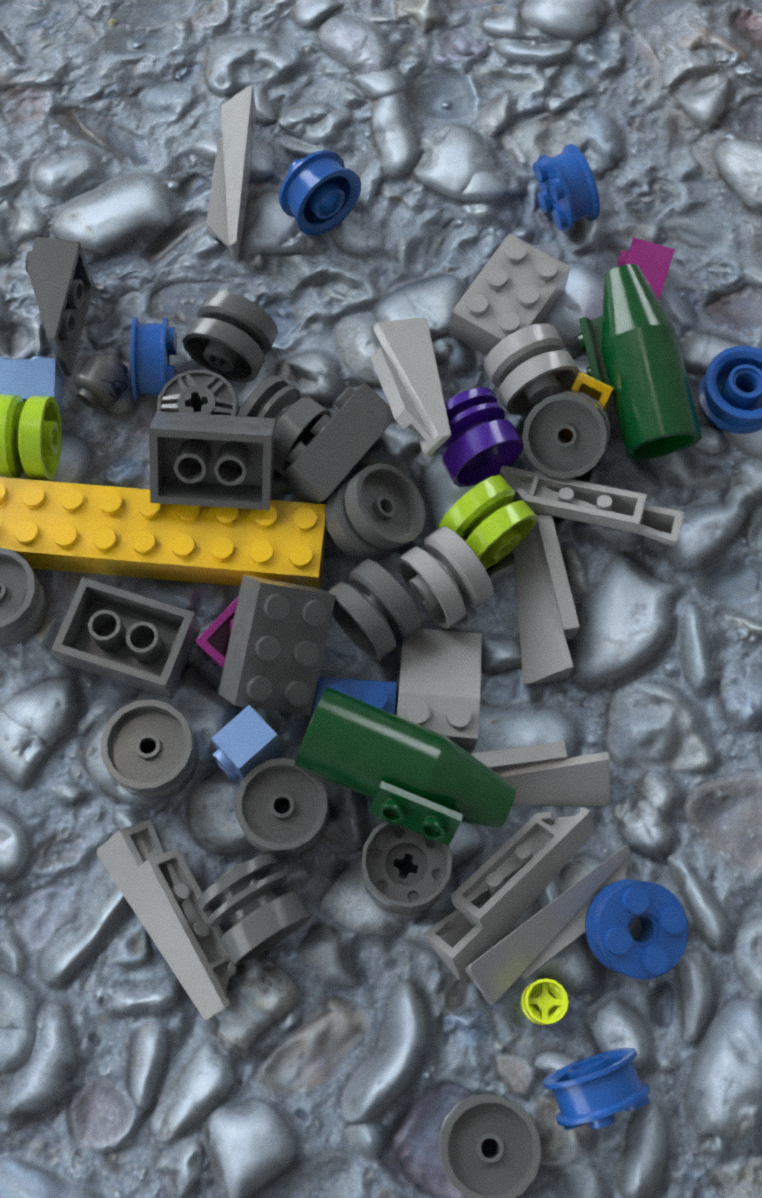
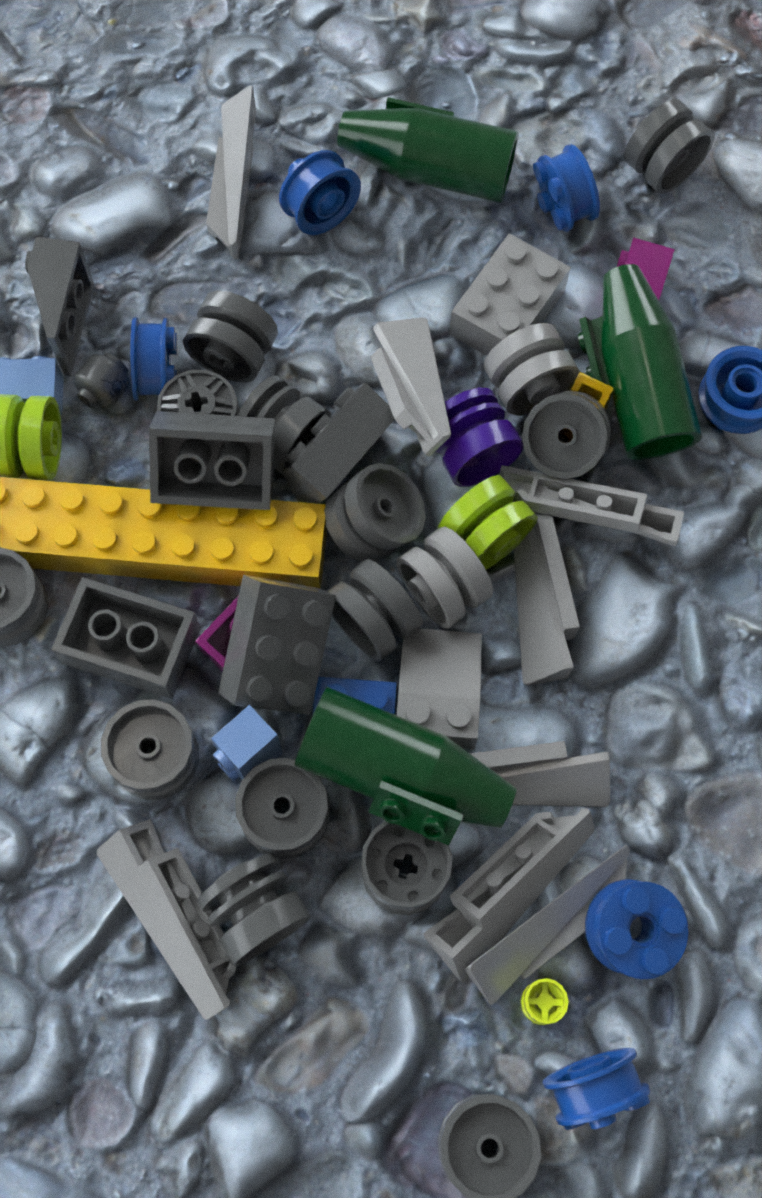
none -> dark green piece [337,97,519,203]
none -> dark grey wheel [624,99,715,194]

